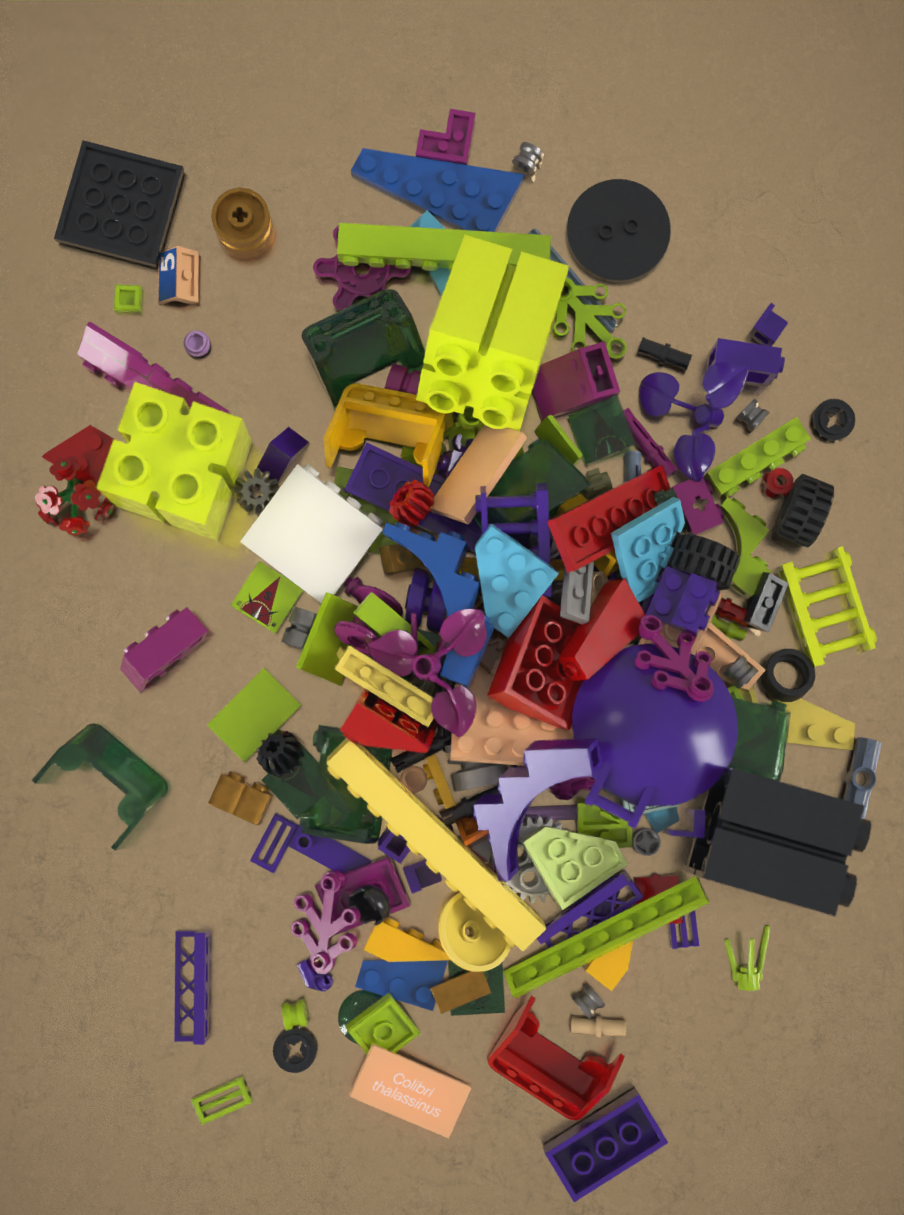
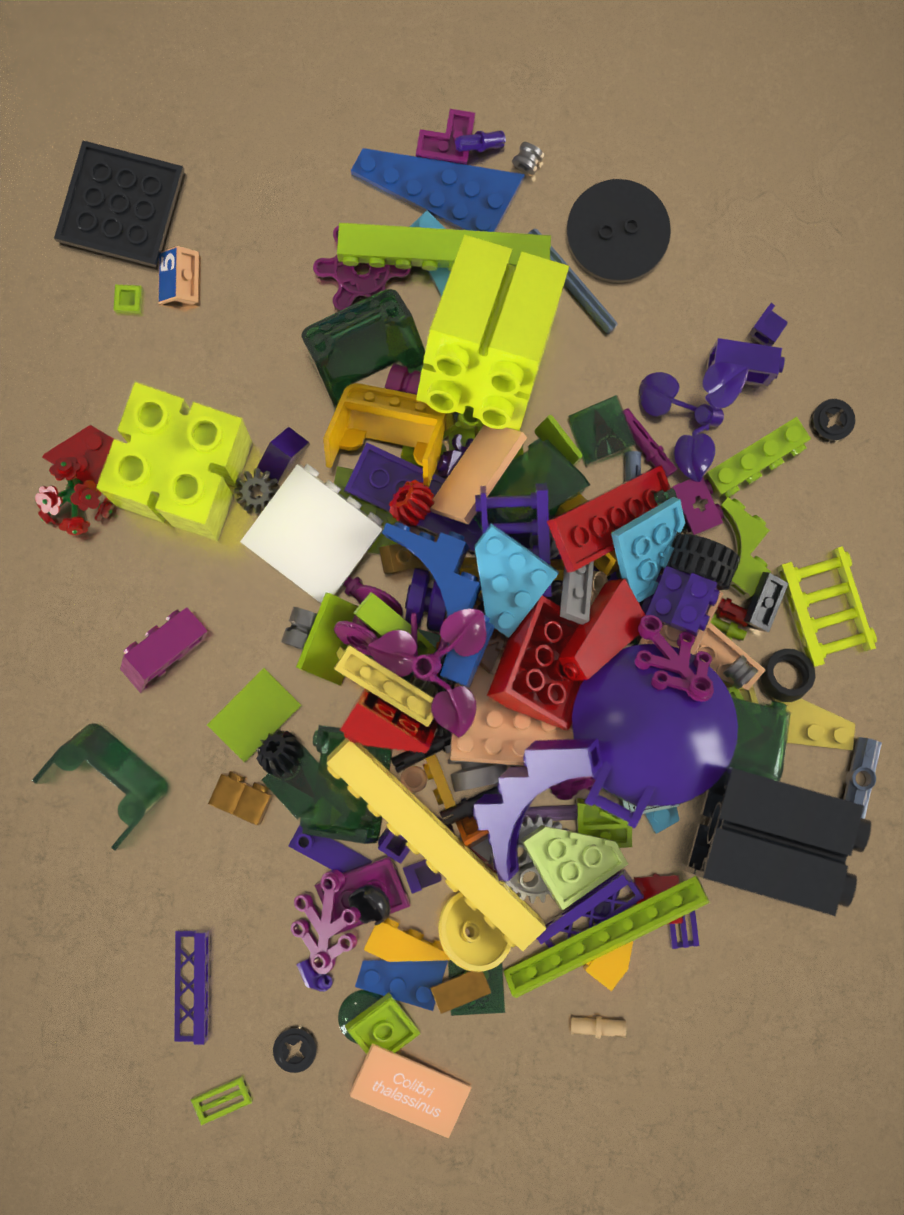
magenta wedge [78,321,231,414] -> none
lavender plate [184,330,210,357] -> none
pearl gold wheel [211,187,273,255] -> none
lime tile [230,561,304,634] -> none
dark purple tile [250,813,299,873] -> none
lime wheel [281,999,308,1031] -> none
red windscreen [488,995,625,1120] -> none
magenta slope [533,341,620,420] -> none
dark purple brick [543,1088,668,1202] -> none
lime plant [554,277,627,359] -> none
flat silver wheel [572,984,606,1019] -> none
olive gear [581,468,613,499] -> none
flat silver wheel [632,828,661,856] -> none
black pin [637,337,693,371] -> none
dark purple panel [664,808,706,838] -> none
lime plant [725,925,770,991] -> none
flat silver wheel [736,398,770,432] -> none
red brick [762,468,794,498] -> none
black tyre [776,474,834,548] -> none
none -> dark purple axle [455,131,506,152]

